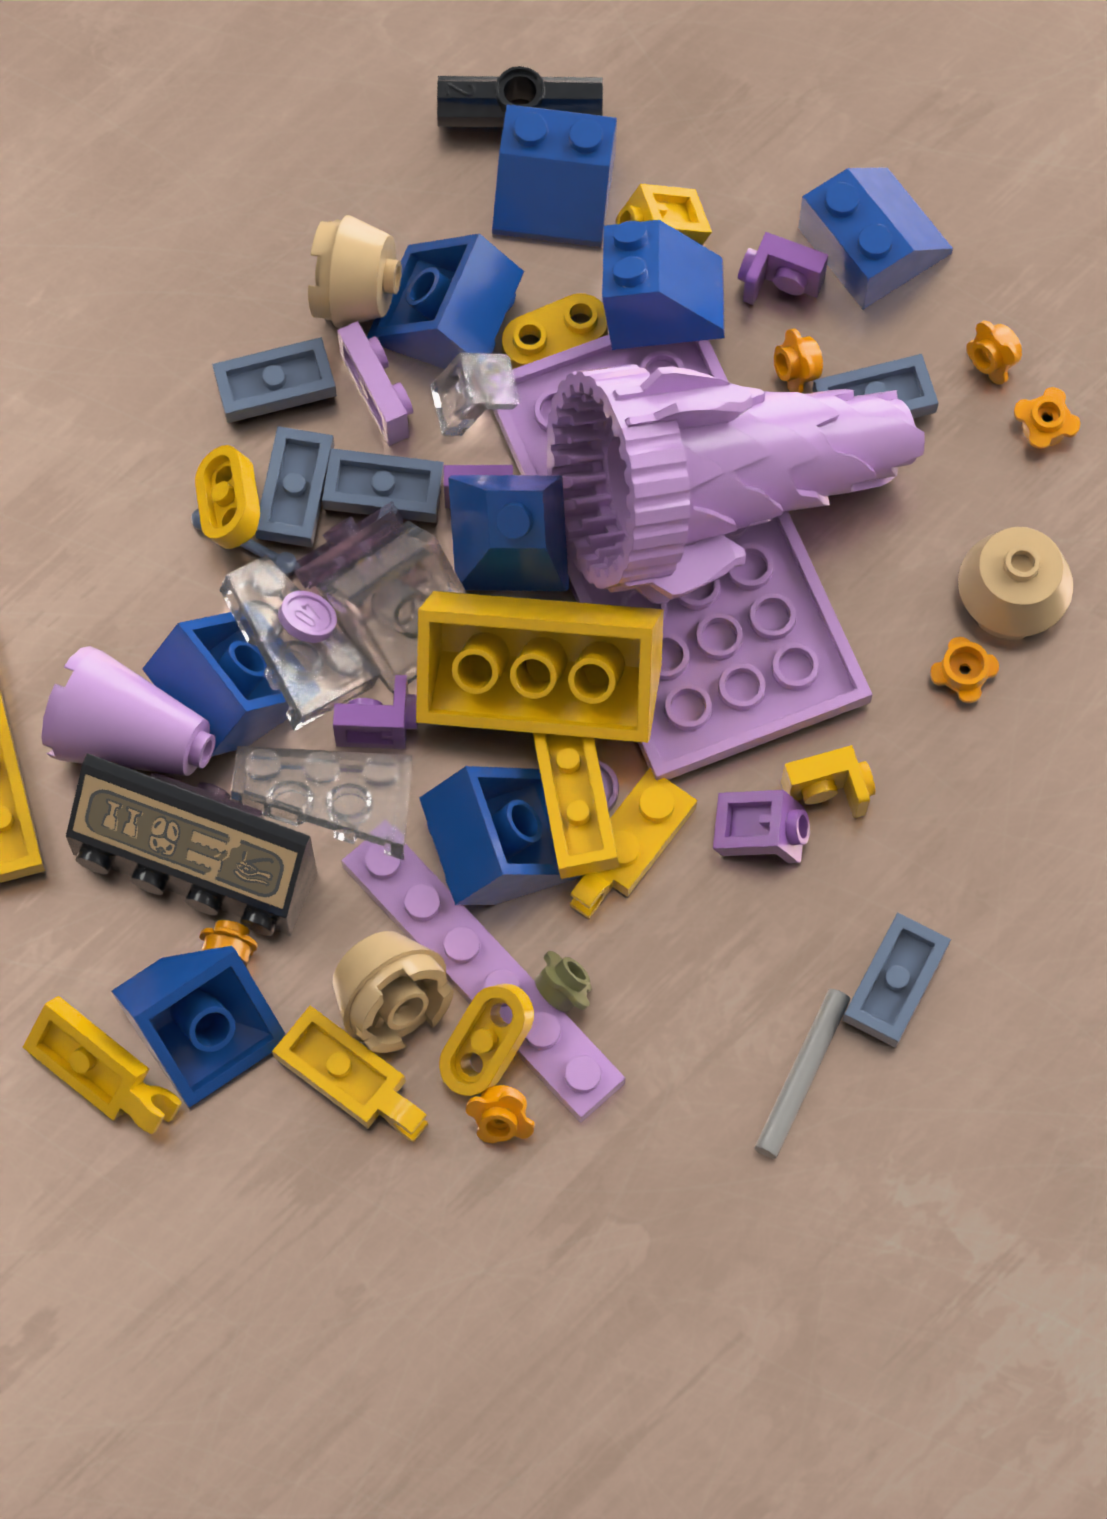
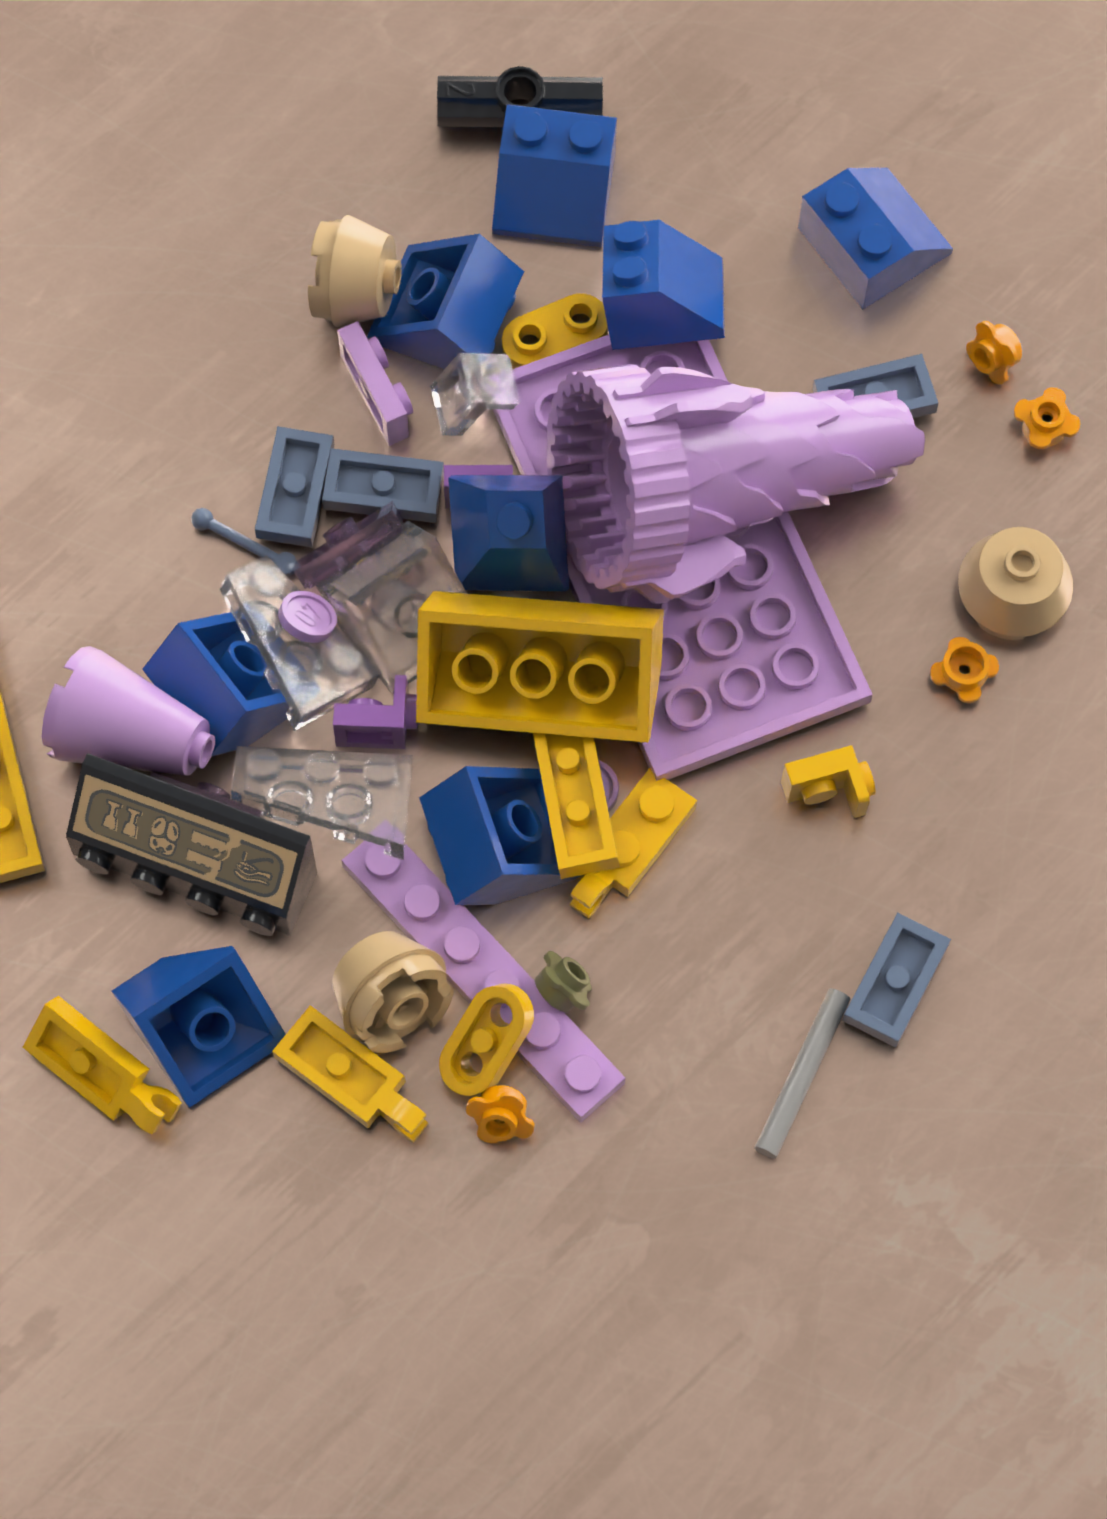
yellow plate [195,445,260,549] -> none
light orange plate [199,920,258,967] -> none
sand blue plate [212,337,337,423] -> none
yellow bracket [616,184,712,245] -> none
medium lavender bracket [713,790,810,863] -> none
medium lavender bracket [737,232,828,305] -> none
light orange plate [774,328,823,393] -> none

